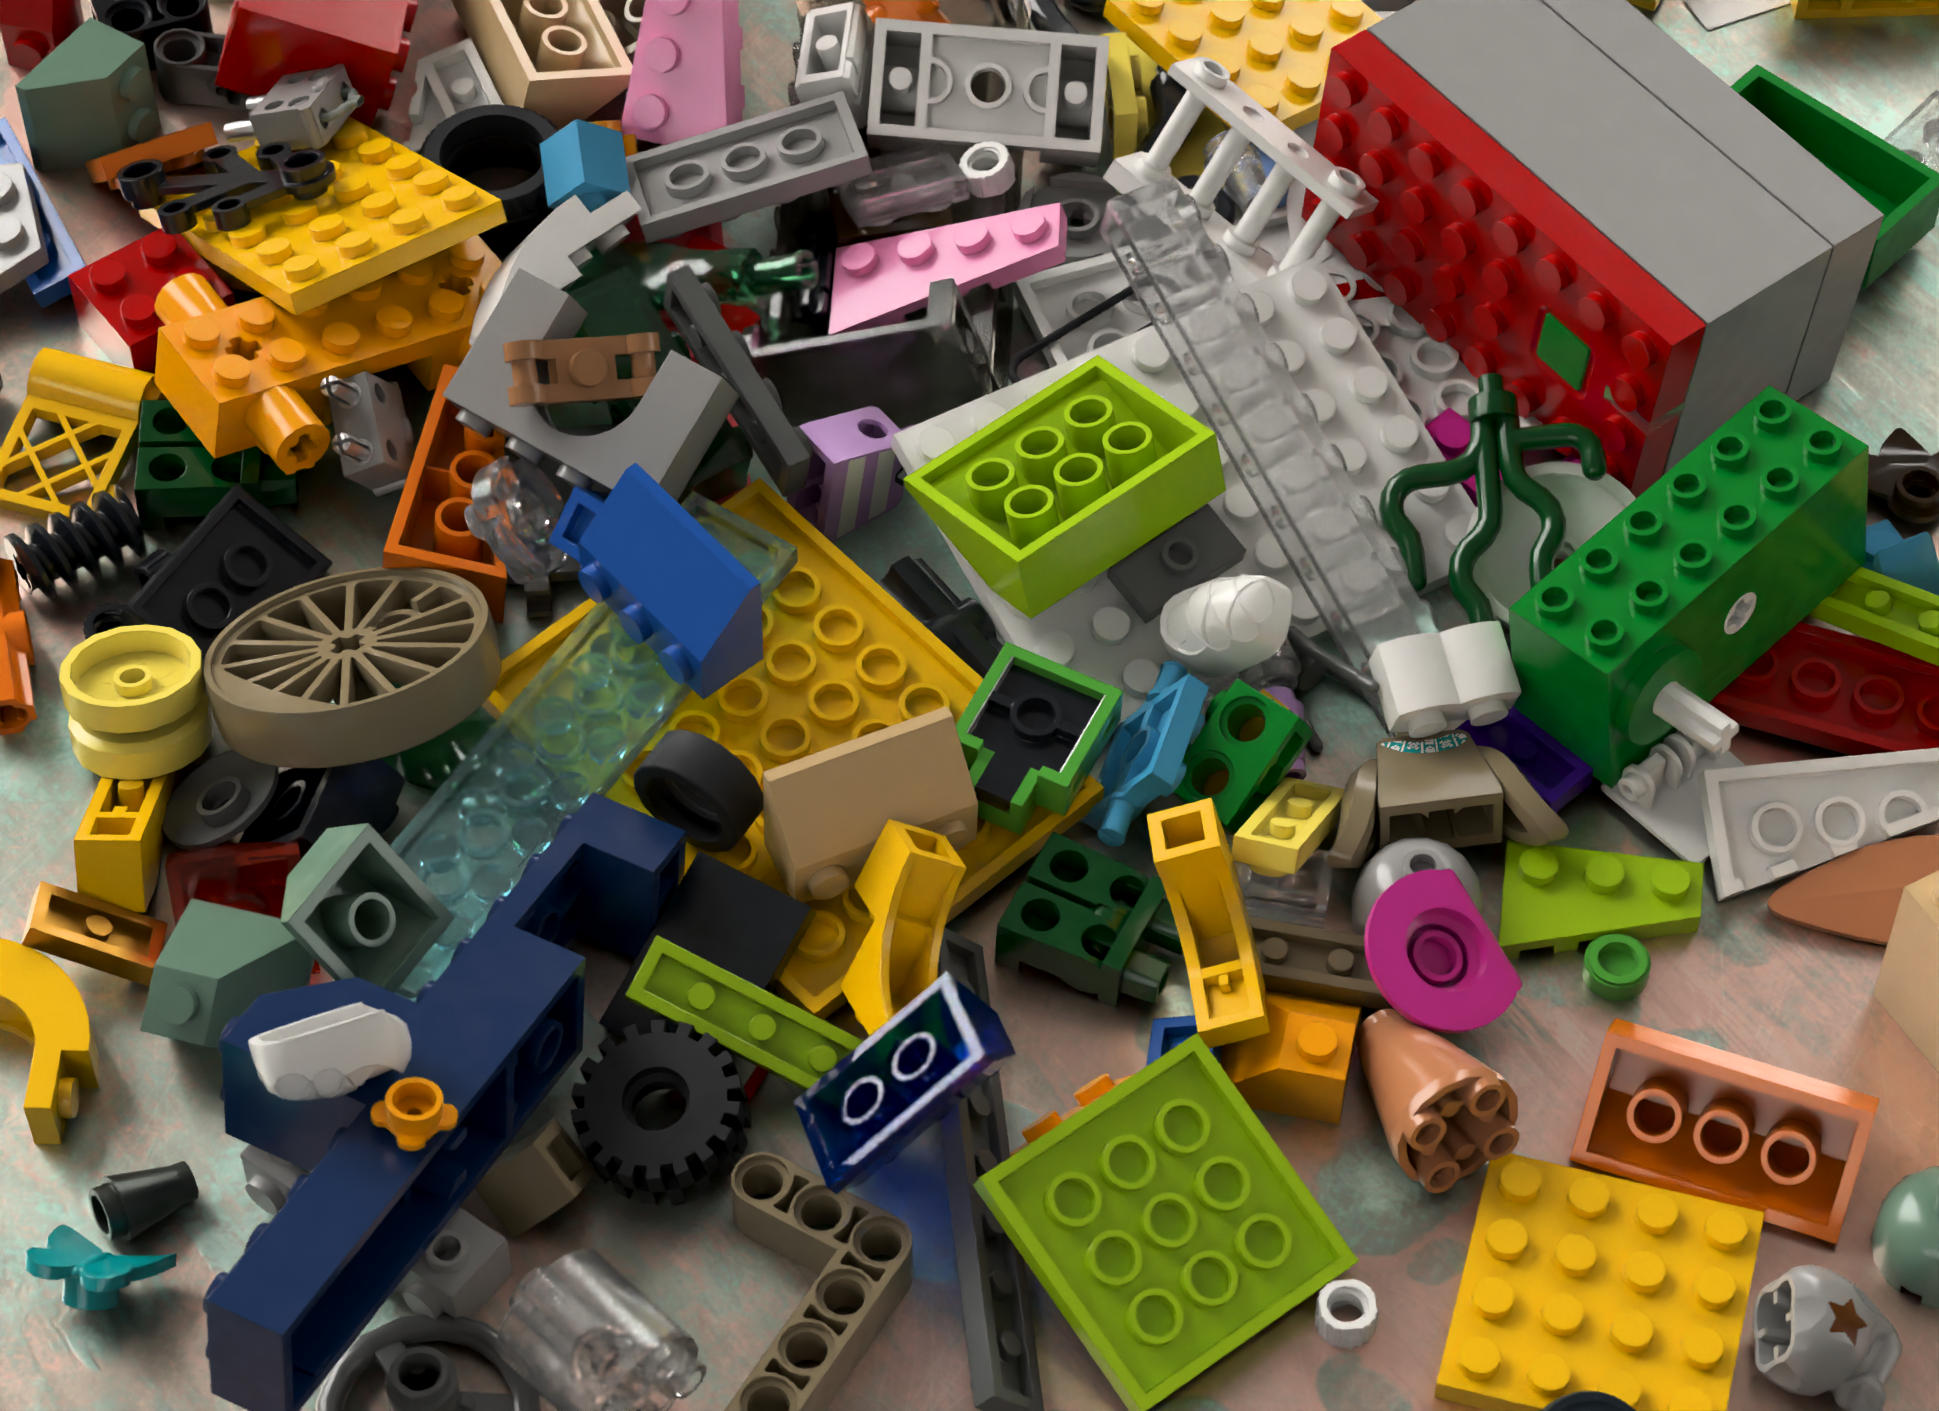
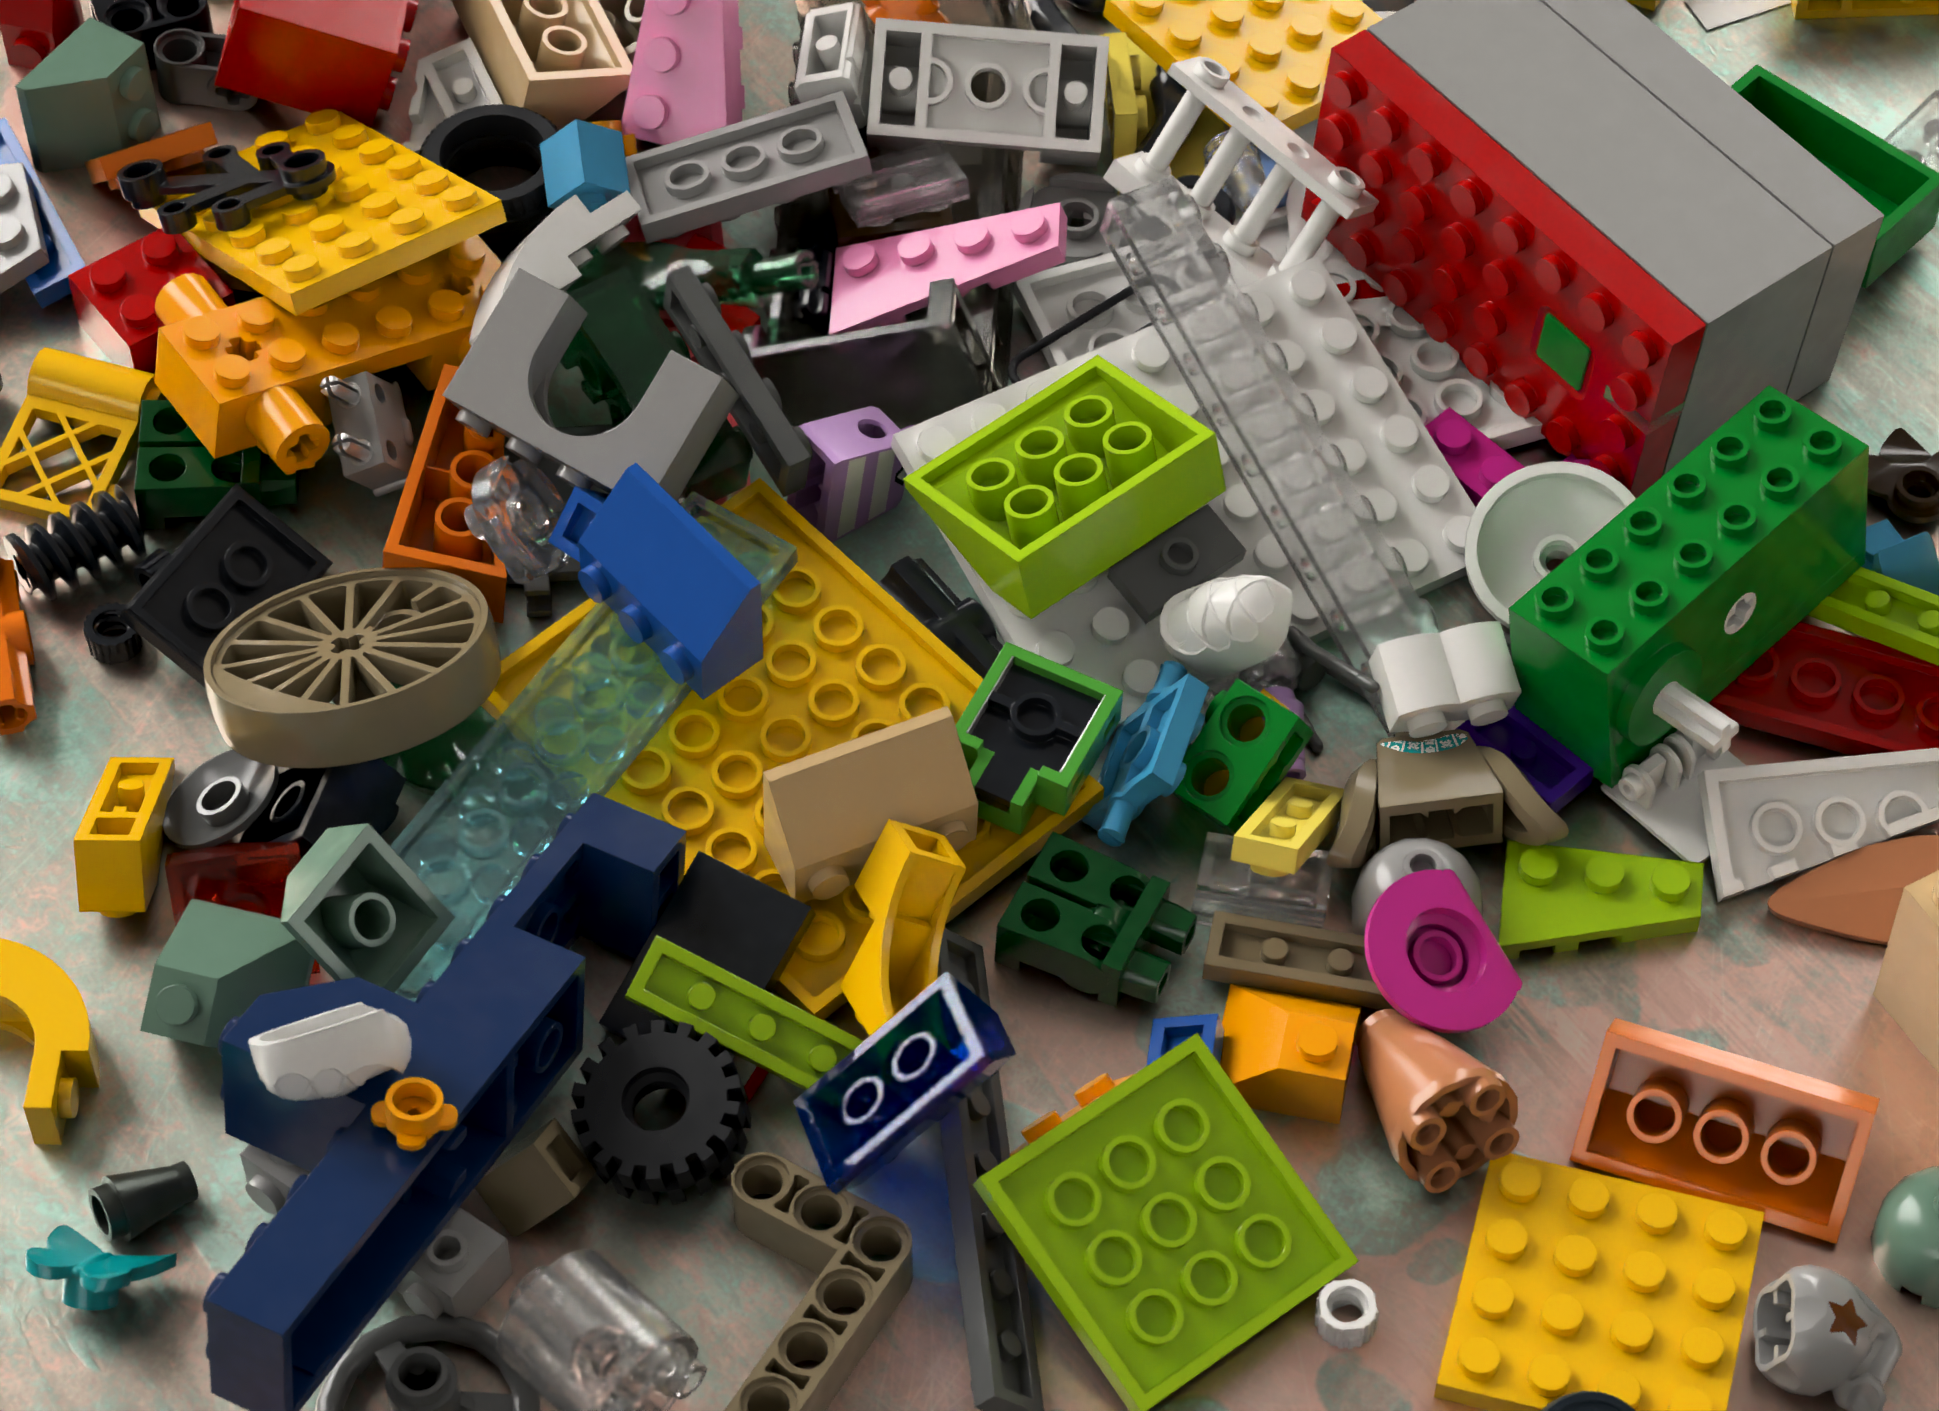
pearl gold plate [22,881,168,987] -> none
light yellow wheel [59,624,213,781] -> none
light grey piece [224,63,364,151] -> none
medium nougat plate [503,332,661,407] -> none
black tyre [633,729,764,853] -> none
white axle [959,140,1016,198] -> none
yellow arch [1147,797,1270,1049] -> none
dark green plant [1379,373,1607,624] -> none
bright green tile [1582,933,1651,1001] -> none

